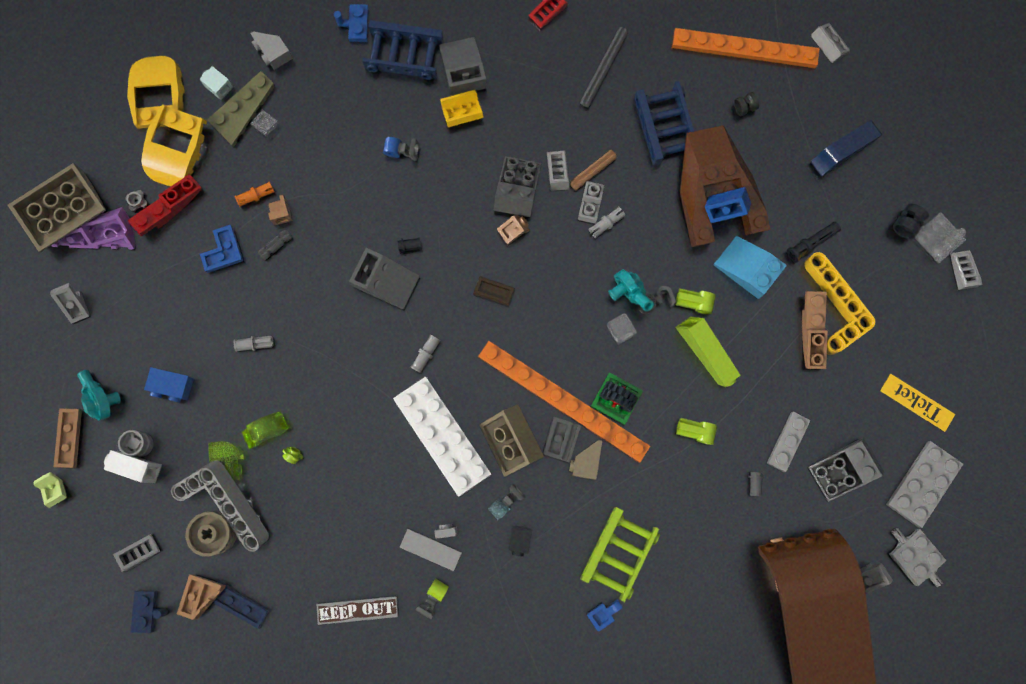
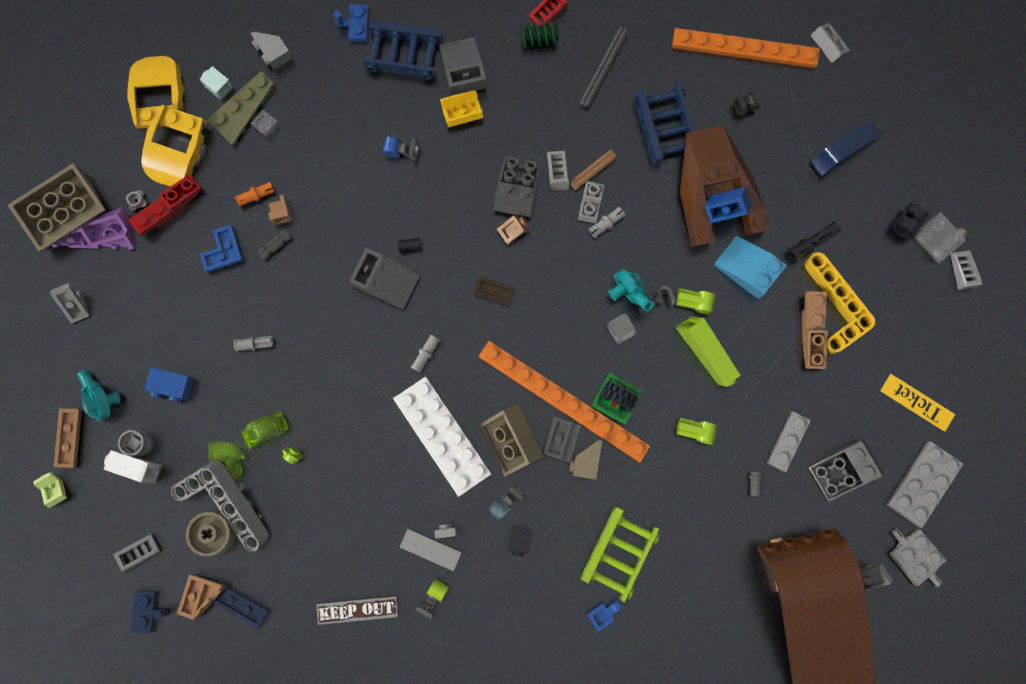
none -> dark green piece [521,21,559,48]

